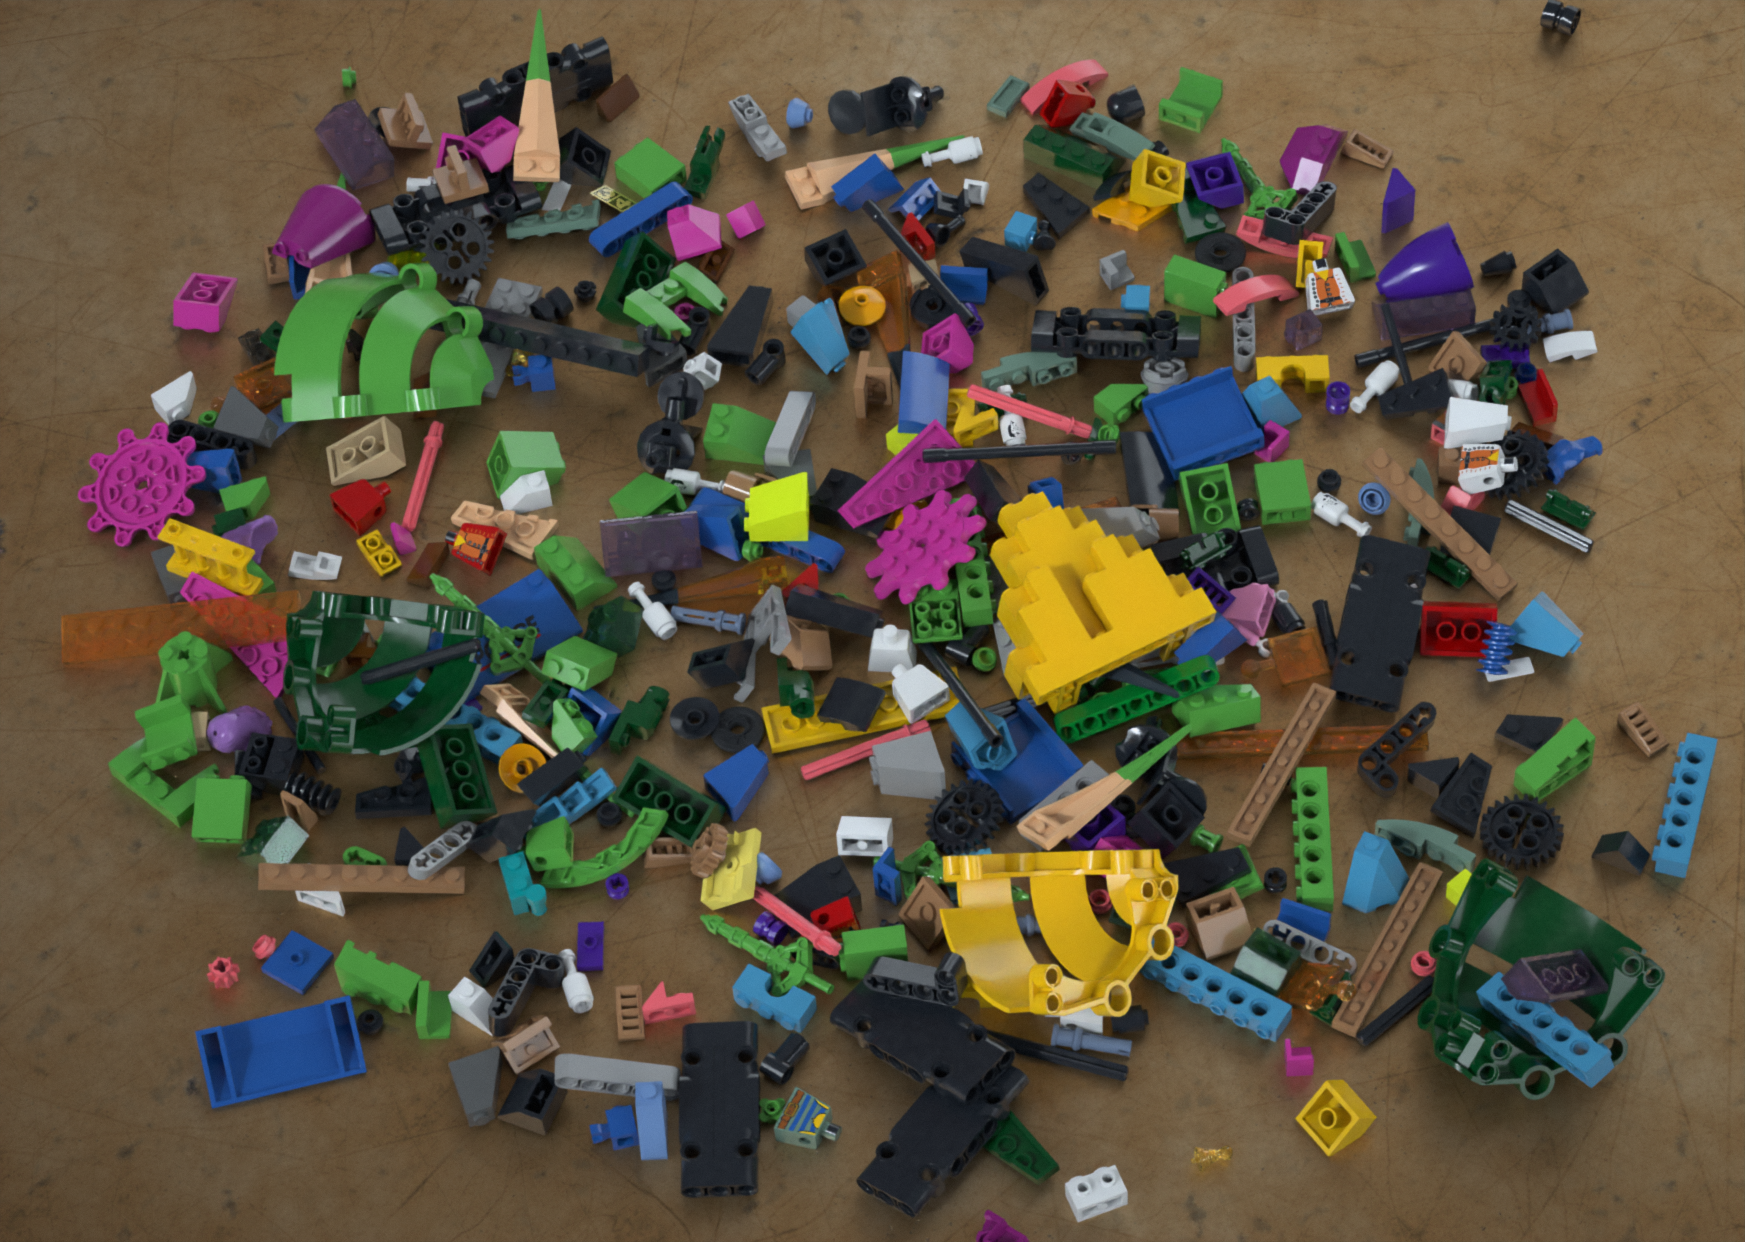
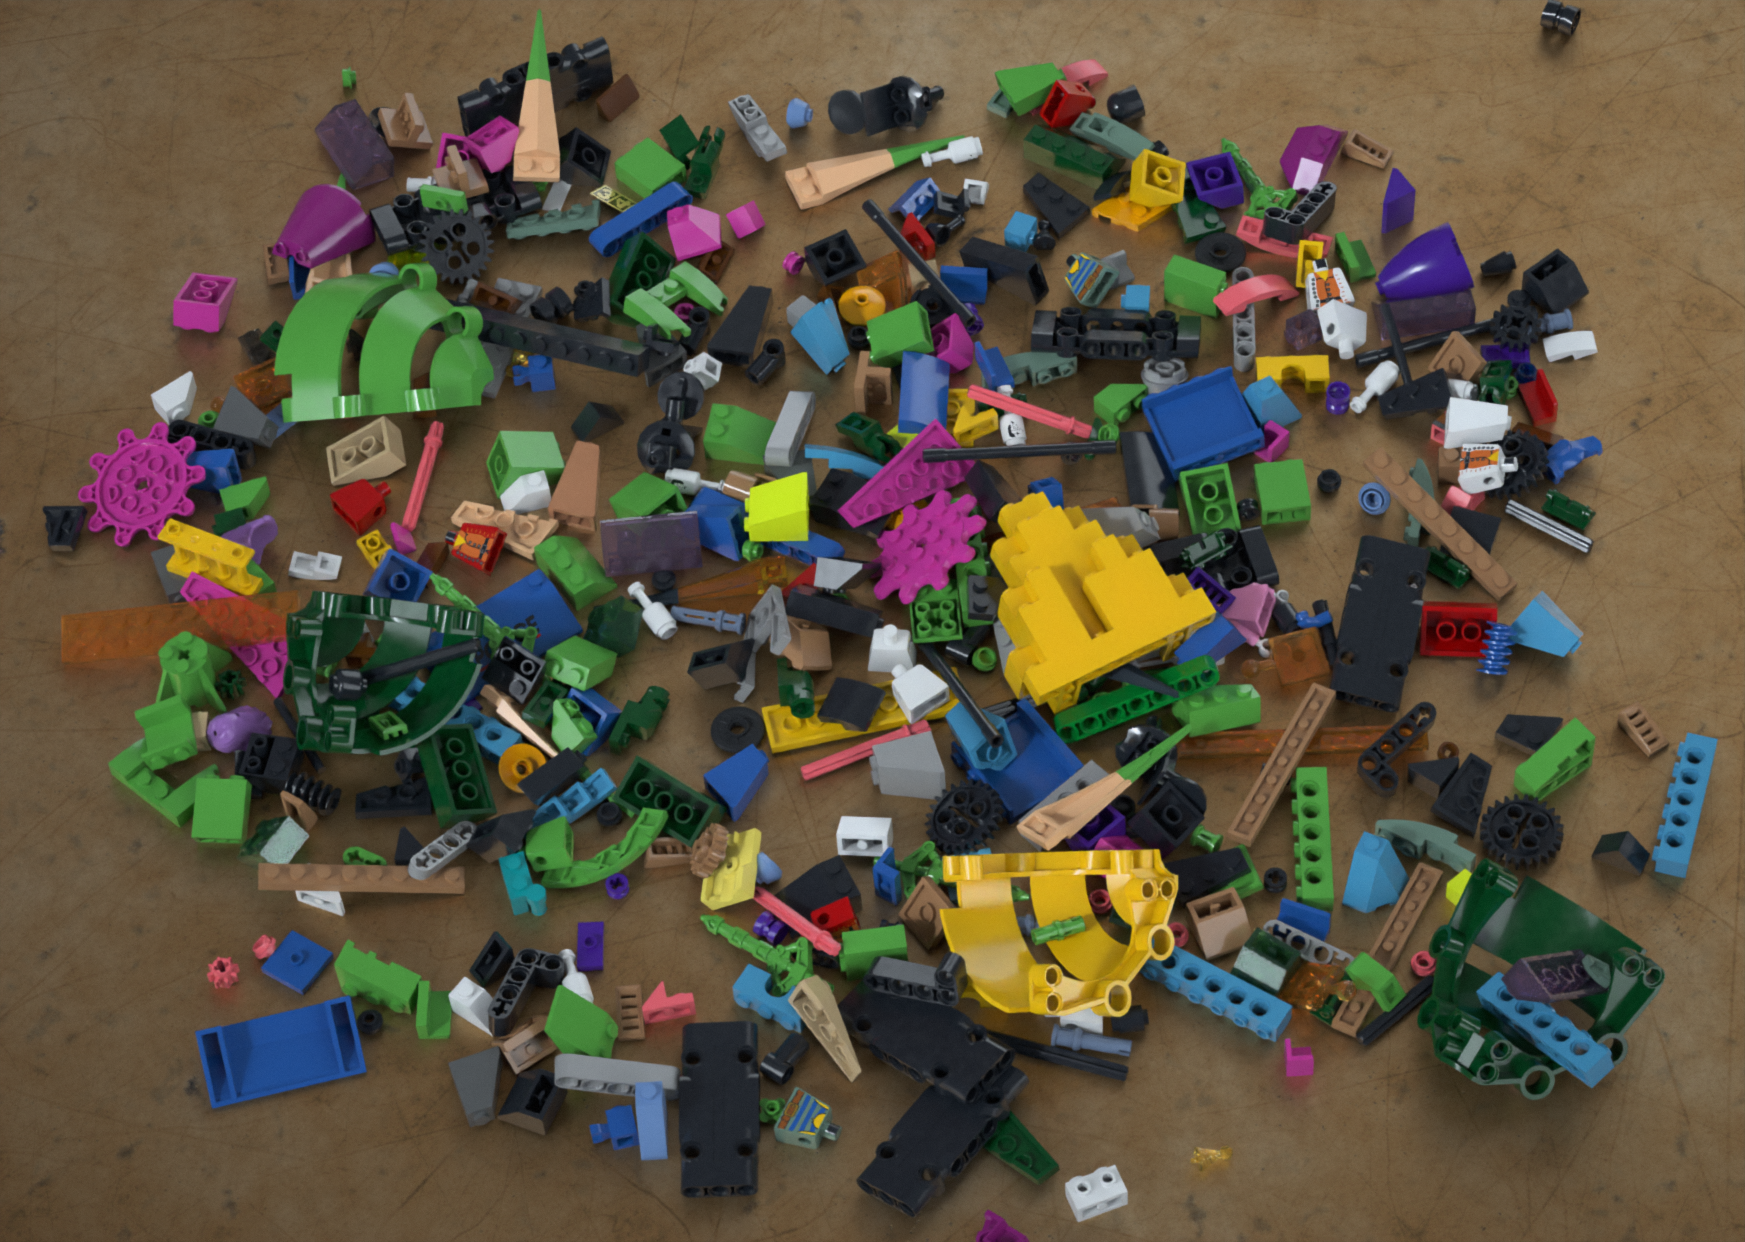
black dish [670,697,720,740] -> none
blue slope [831,153,904,212] -> none
bright green panel [1159,67,1223,133] -> none
yellow slope [1295,1080,1377,1157] -> none
white piece [1311,492,1372,537] -> none
white sticker [1483,657,1534,682] -> none
none -> black wing [43,506,88,551]
none -> dark green gear [215,669,247,700]
none -> black head [329,668,367,701]
none -> blue slope [363,548,433,602]
none -> bright green tile [368,711,408,740]
none -> bright green plate [420,184,468,215]
none -> reddish brown slope [469,281,523,314]
none -> black slope [481,636,547,705]
none -> bright green slope [544,985,618,1059]
none -> nougat slope [548,440,602,532]
none -> black slope [571,401,624,442]
none -> black wing [573,277,611,323]
none -> dark green panel [659,114,700,170]
none -> dark pink bush [782,251,805,275]
none -> tan wedge [788,975,862,1083]
none -> dark azure slope [804,444,886,479]
none -> slope [814,556,882,594]
none -> dark green plate [835,412,901,463]
none -> bright green brick [866,301,934,368]
none -> black wing [967,575,1009,621]
none -> blue panel [975,341,1015,392]
none -> bright green slope [995,62,1067,116]
none -> bright green pin [1031,915,1085,946]
none -> sand green torso [1065,252,1120,308]
none -> blue arm [1295,610,1334,629]
none -> white torso [1317,299,1367,359]
none -> bright green slope [1345,952,1406,1012]
none -> reddish brown hinge [1437,742,1459,759]
none -> sand green tile [1582,954,1611,988]

